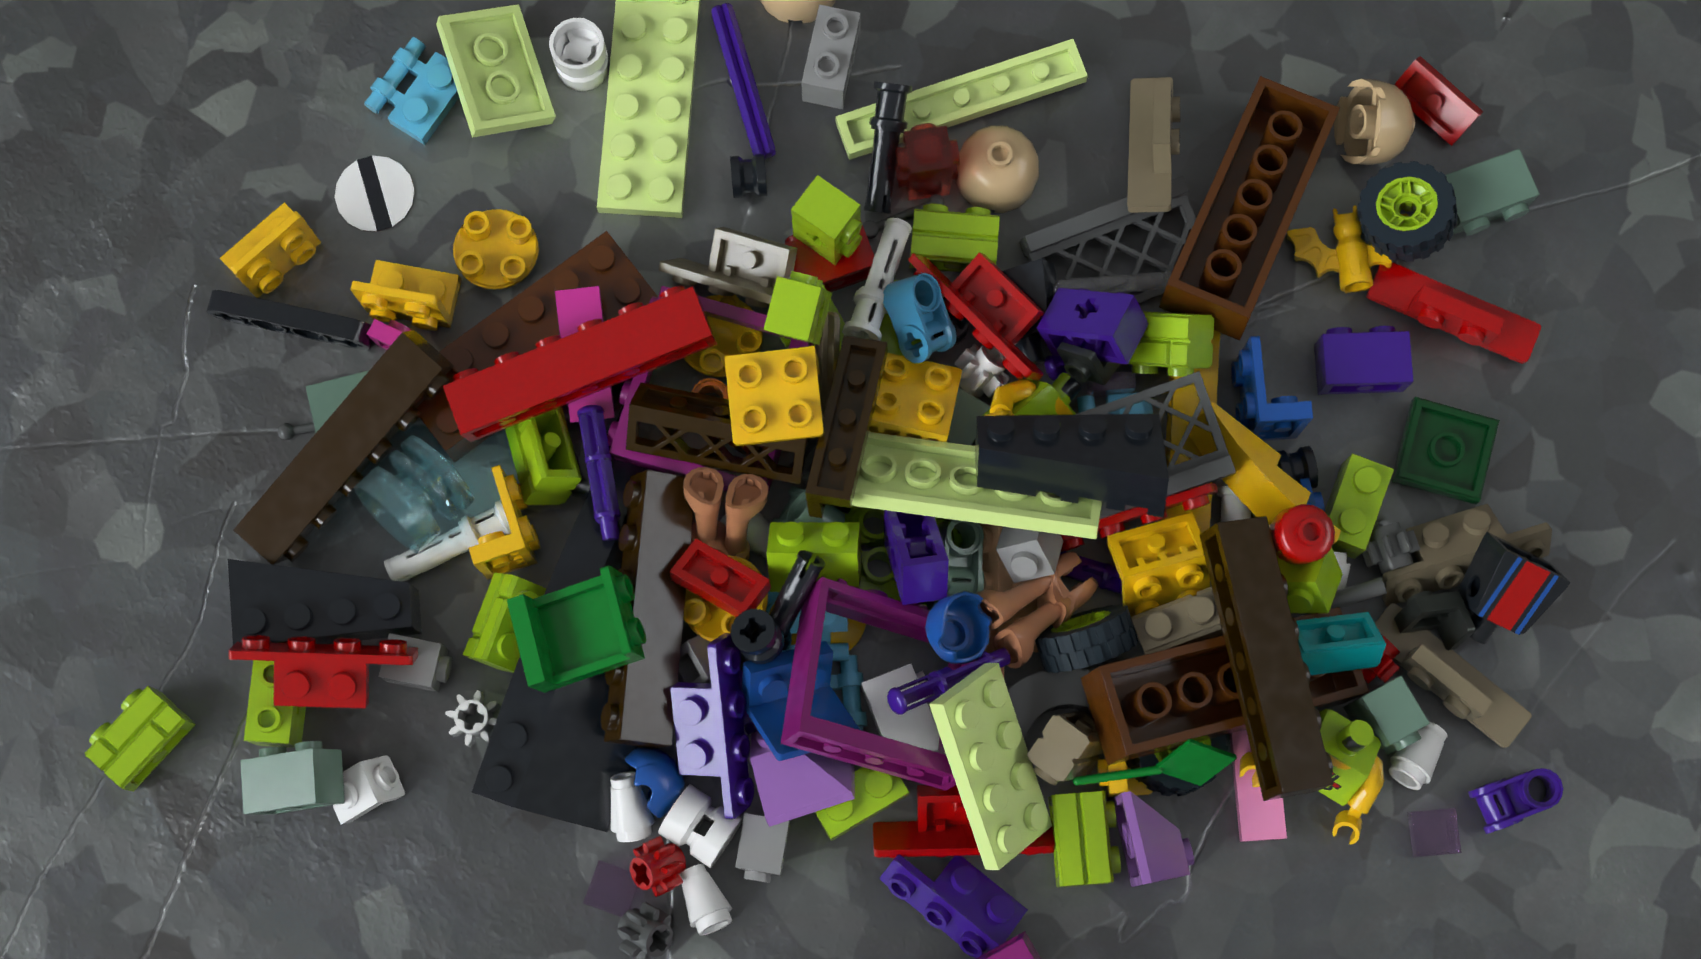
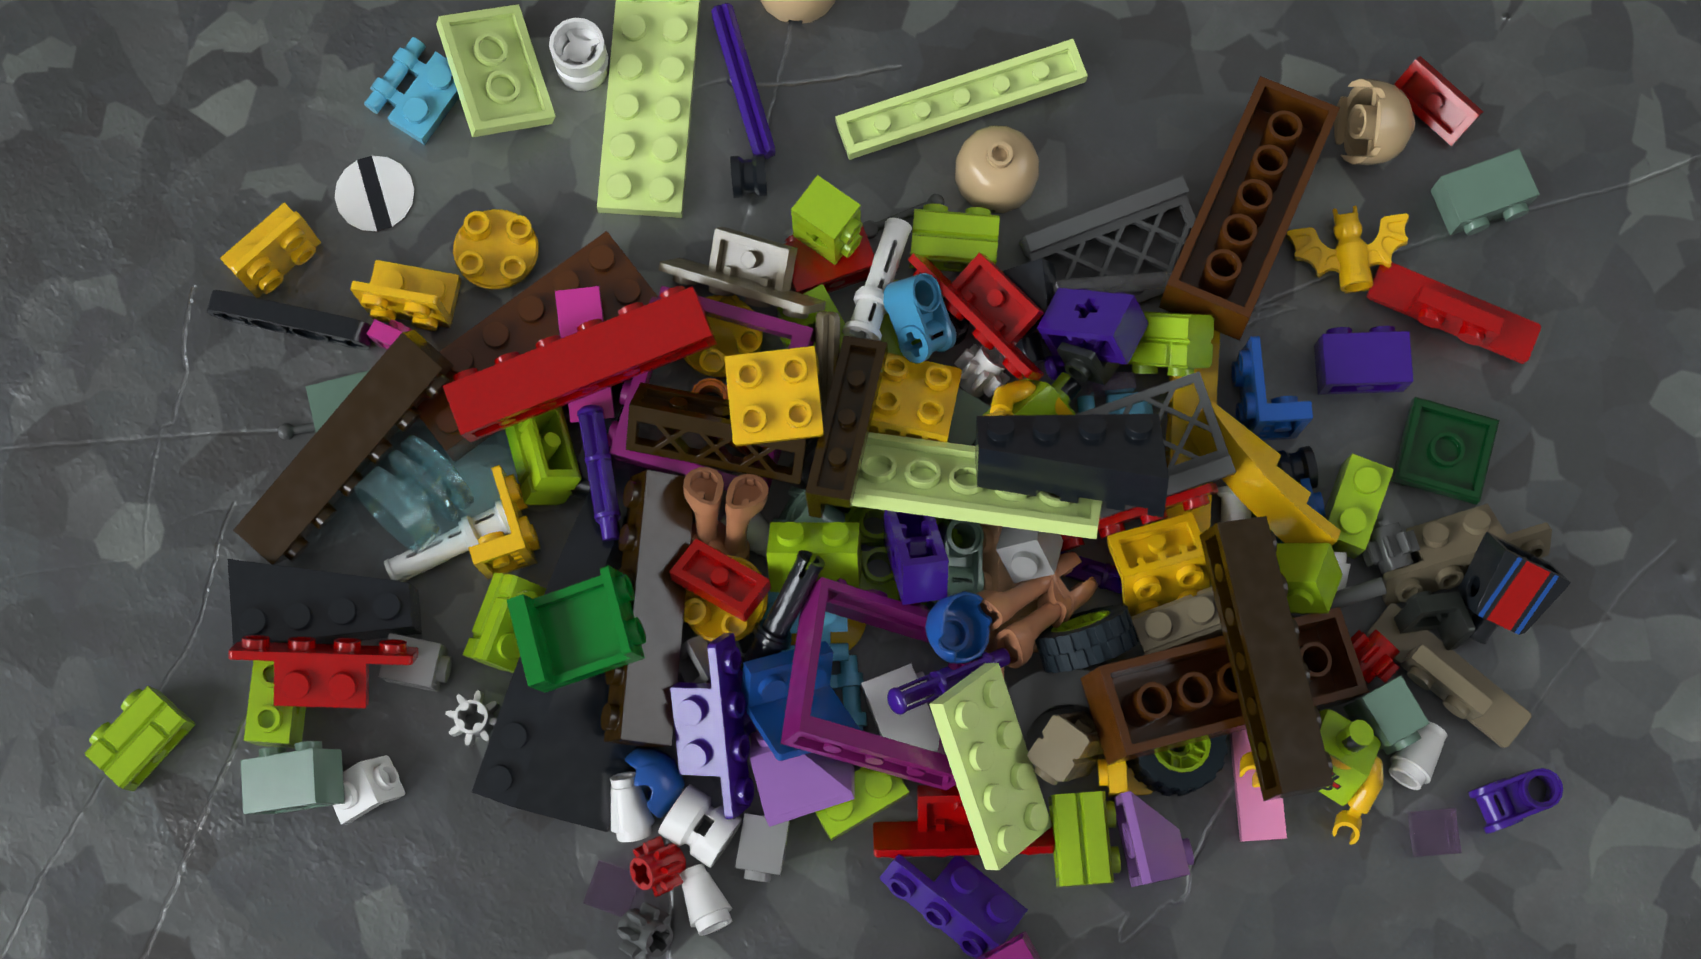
black wheel [731,609,785,664] -> none
lime brick [763,271,832,345] -> none
light grey brick [801,5,861,109] -> none
black pin [864,81,912,214] -> none
clear red brick [896,123,960,201] -> none
green piece [1073,739,1237,786] -> none
dark tan bracket [1127,77,1181,213] -> none
red head [1270,504,1335,565] -> none
teal slope [1296,612,1386,675] -> none
black wheel [1358,161,1458,262] -> none

